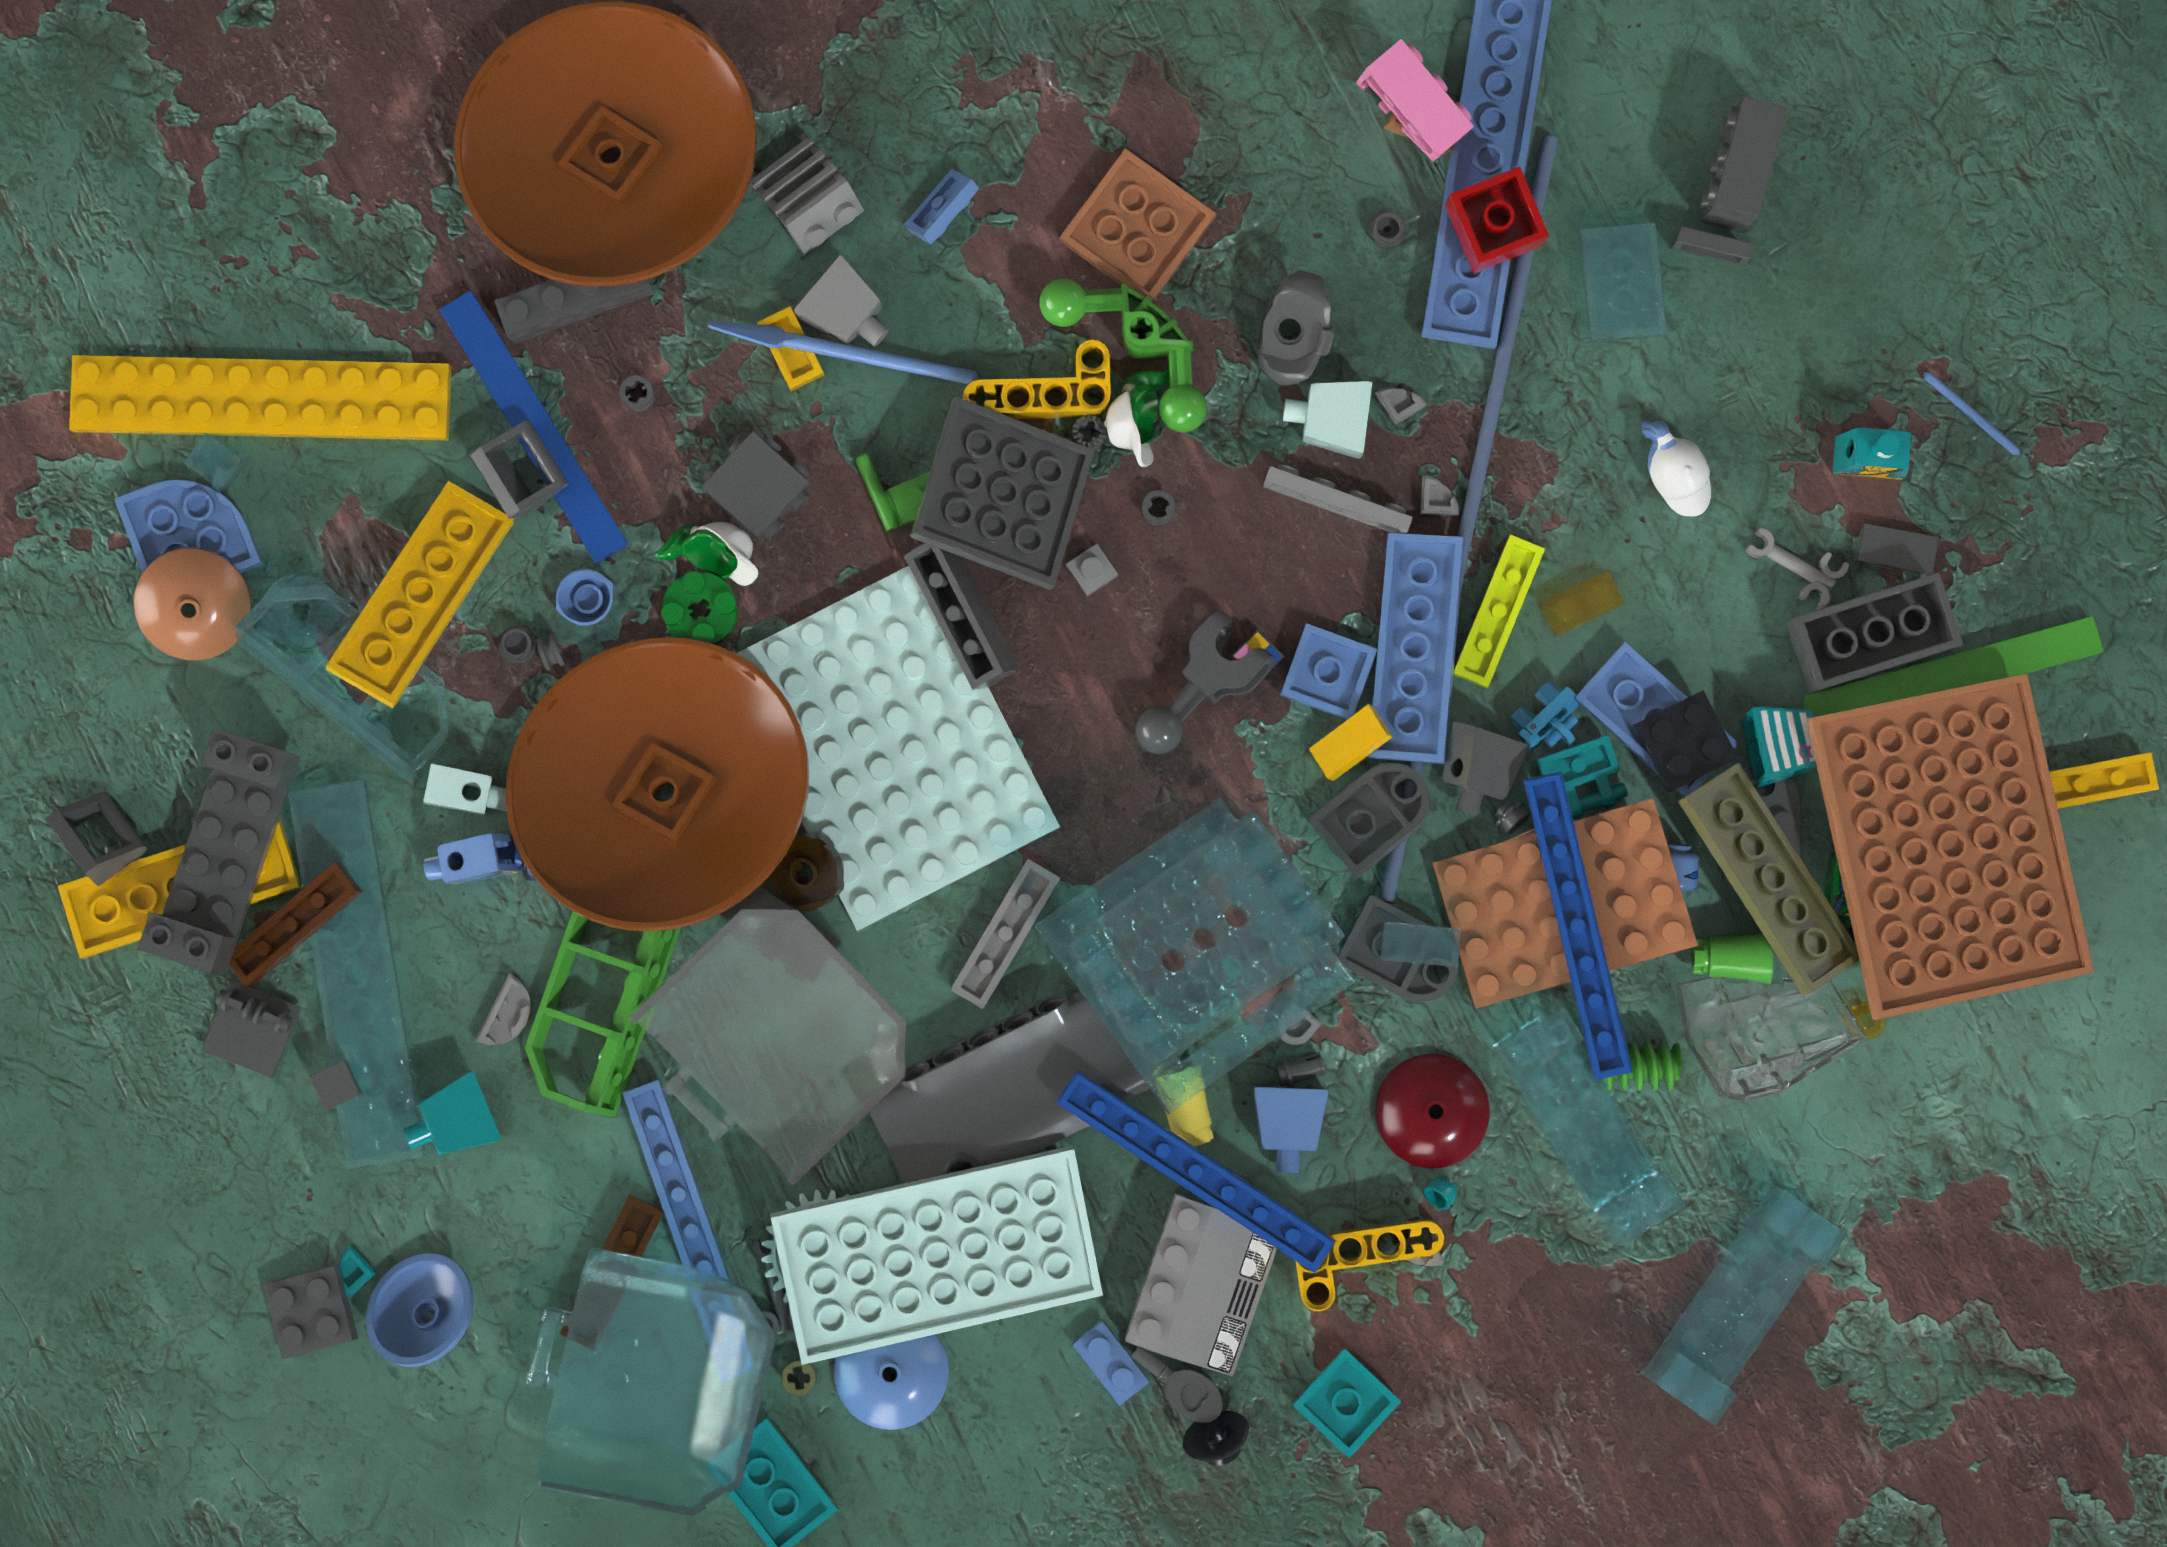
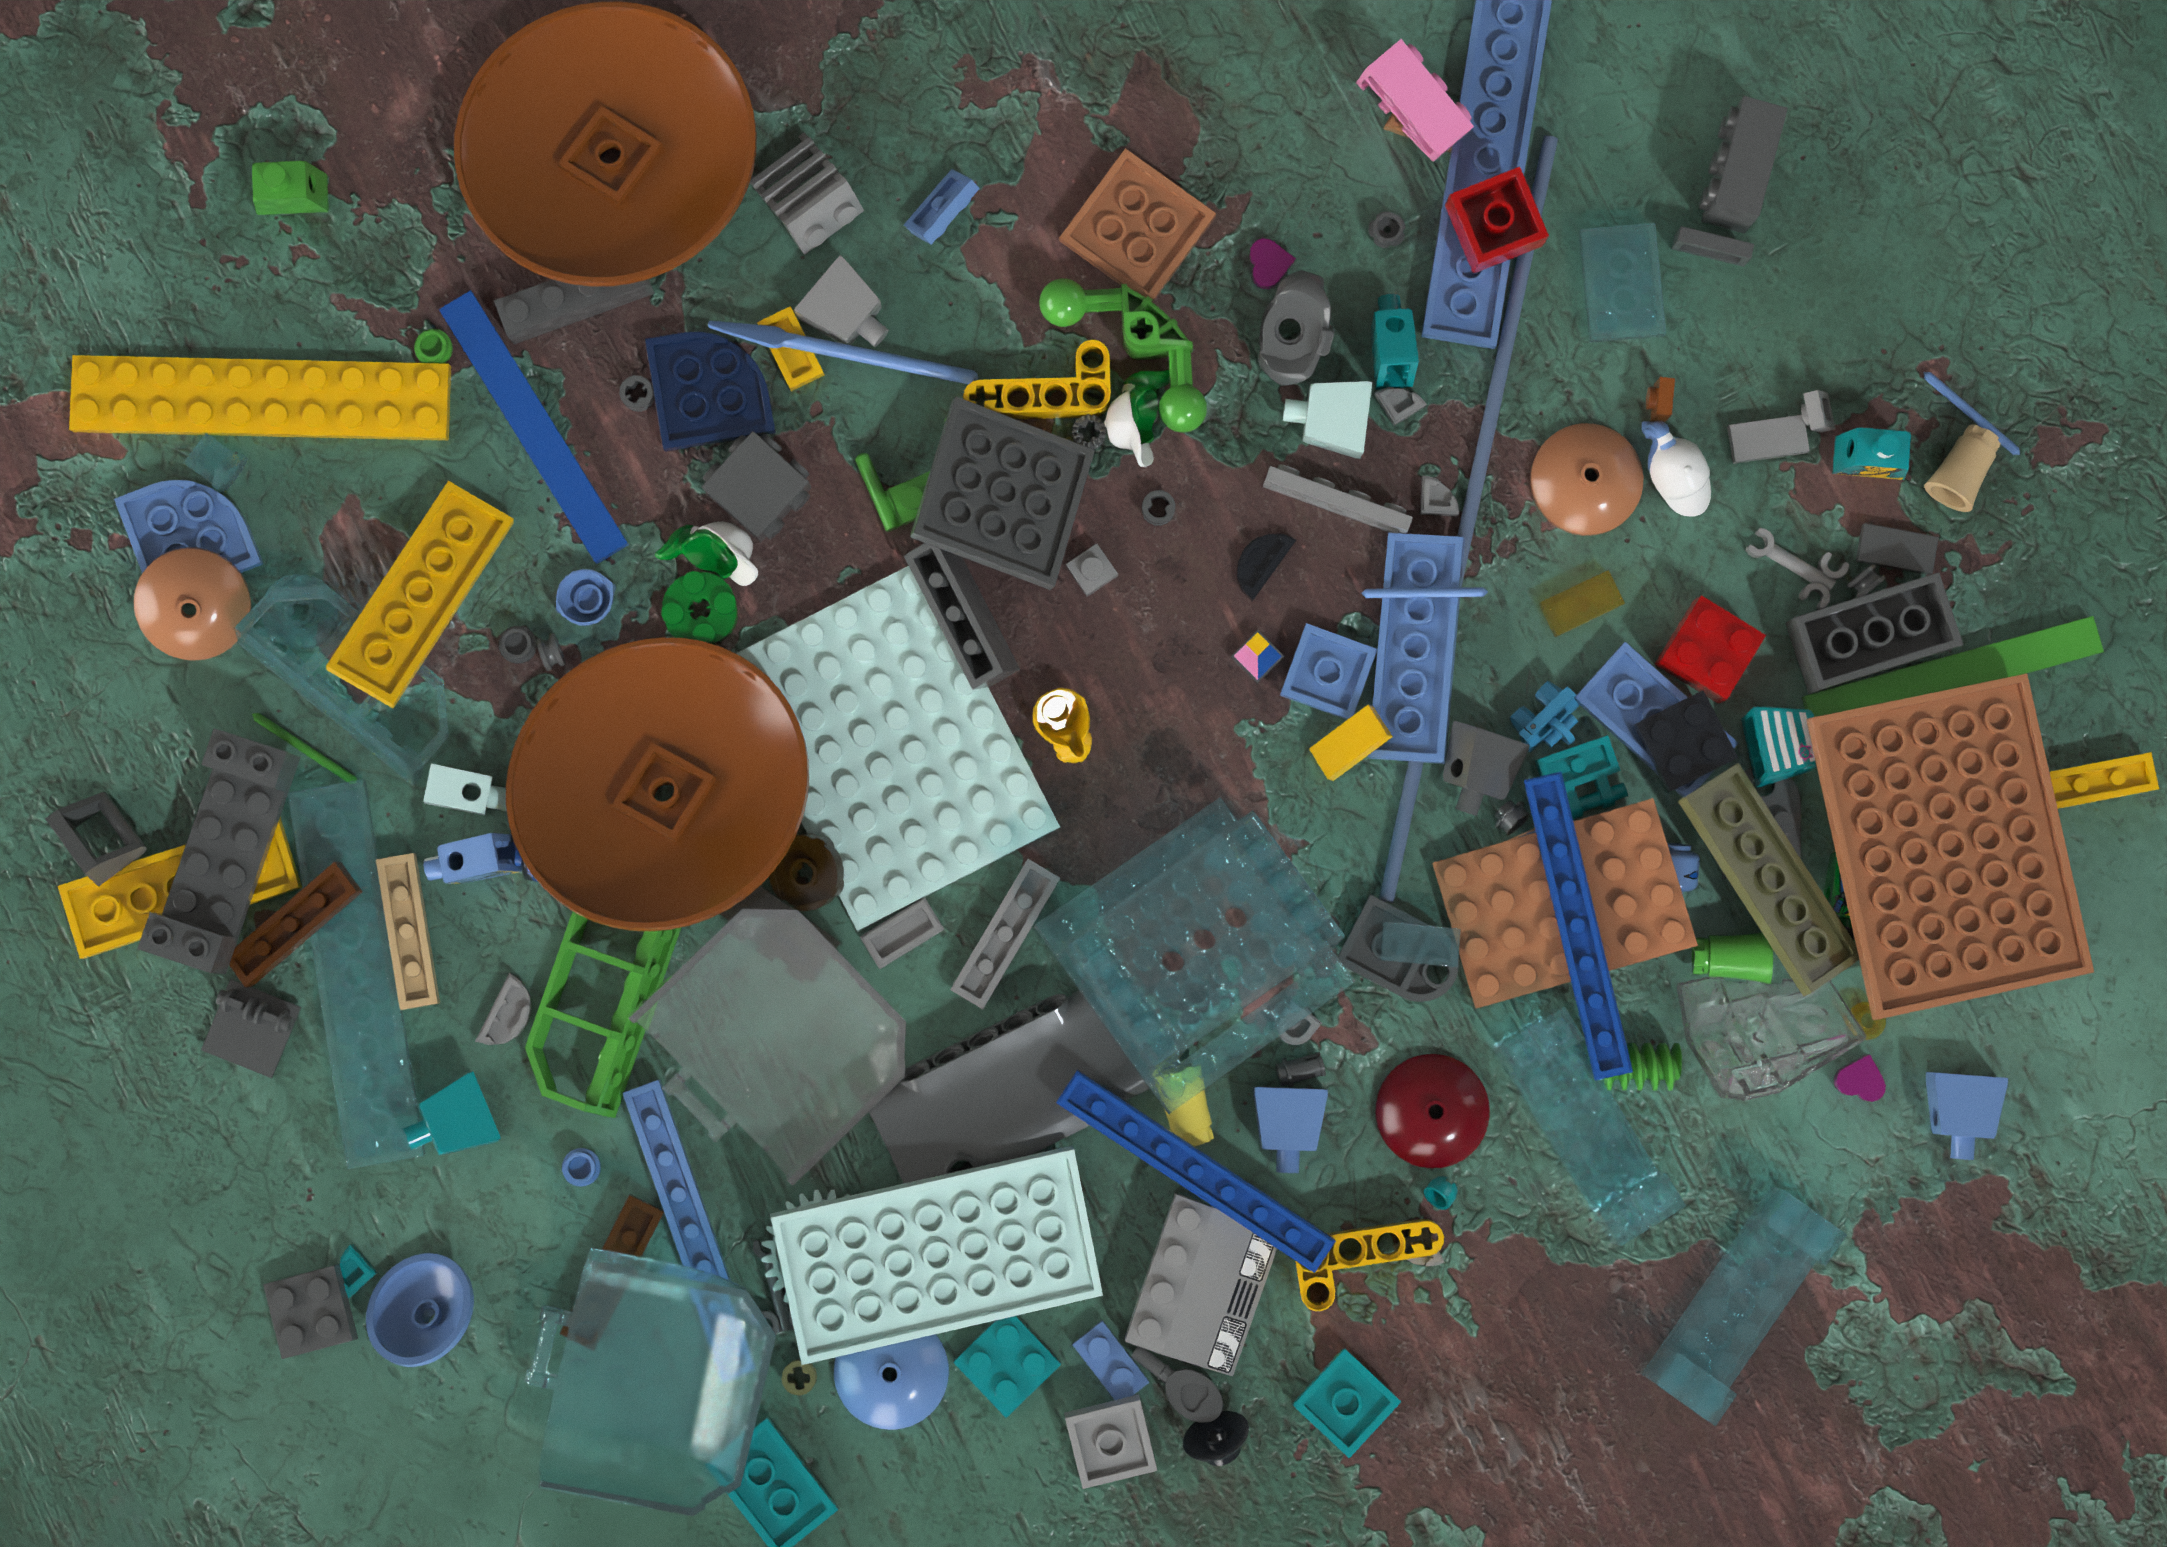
dark grey tile [309,1060,362,1111] -> none
dark grey tile [470,420,569,519] -> none
dark grey piece [1135,612,1274,754] -> none
dark grey plate [1308,763,1430,879] -> none
neon yellow plate [1453,534,1545,689] -> none
none -> bright green torso [252,161,329,215]
none -> bright green axle [252,713,358,785]
none -> tan plate [376,853,440,1010]
none -> bright green plate [414,329,453,363]
none -> medium blue plate [562,1148,601,1187]
none -> dark blue plate [645,332,776,452]
none -> light grey tile [860,897,945,969]
none -> teal plate [953,1316,1062,1418]
none -> yellow hair [1033,687,1092,763]
none -> light grey plate [1064,1394,1157,1489]
none -> black tile [1237,534,1296,602]
none -> magenta tile [1249,238,1296,289]
none -> medium blue axle [1361,587,1488,598]
none -> teal torso [1371,294,1419,390]
none -> nougat dish [1530,423,1644,536]
none -> dark orange plate [1646,377,1675,422]
none -> red brick [1654,595,1766,704]
none -> light grey tile [1727,415,1810,464]
none -> light grey plate [1801,390,1835,433]
none -> magenta tile [1834,1054,1886,1102]
none -> dark grey bush [1847,563,1886,598]
none -> tan plant [1924,425,2001,512]
none -> medium blue torso [1926,1072,2008,1160]

